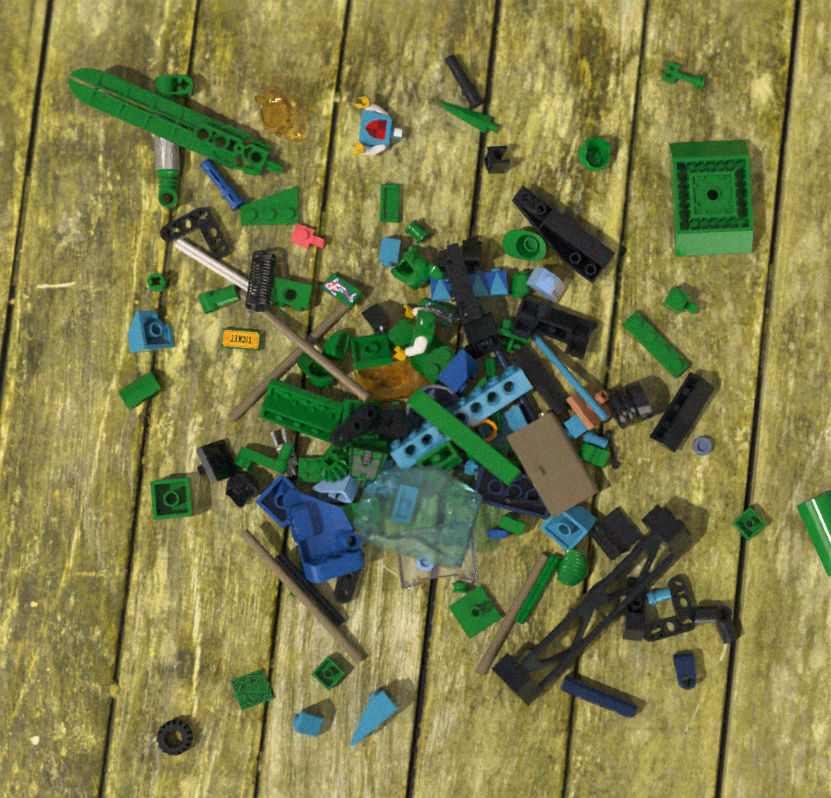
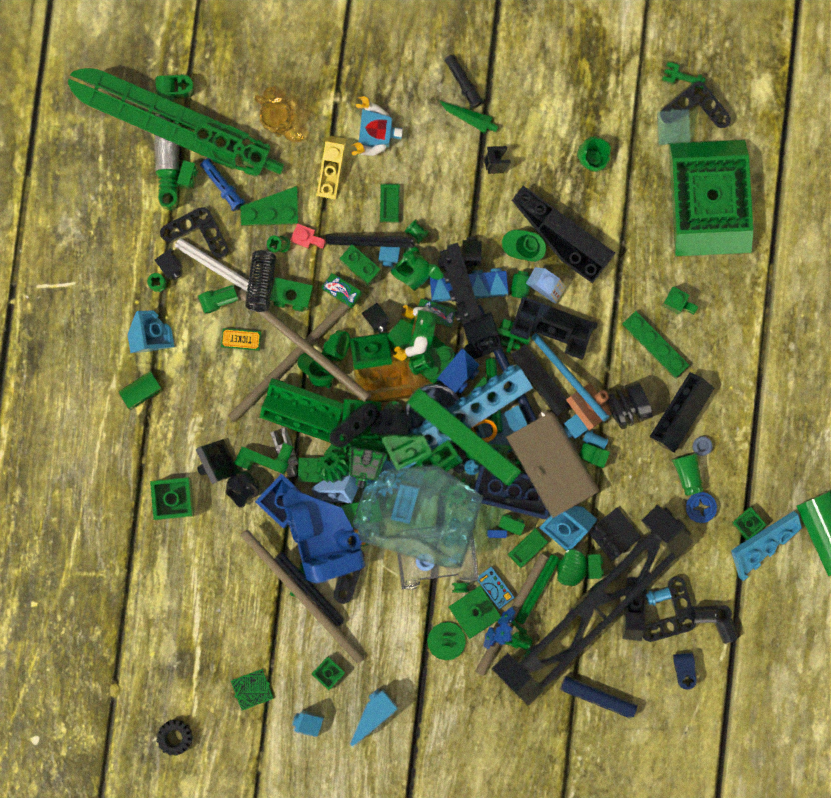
black hinge [605,430,619,469] -> none
none -> black window [155,247,183,281]
none -> green piece [177,160,199,190]
none -> green bush [267,235,291,253]
none -> light yellow slope [317,136,347,199]
none -> black axle [325,234,415,248]
none -> green brick [339,244,381,286]
none -> green wing [380,434,432,470]
none -> green bush [409,352,434,375]
none -> green piece [427,622,466,661]
none -> dark azure tile [476,567,515,609]
none -> plant [484,607,532,650]
none -> green tile [507,528,548,568]
none -> green piece [586,554,604,579]
none -> clear light blue piece [657,109,690,145]
none -> black beam [659,81,731,128]
none -> green plant [671,452,704,496]
none -> blue gear [686,492,717,523]
none -> dark azure wing [731,511,802,581]

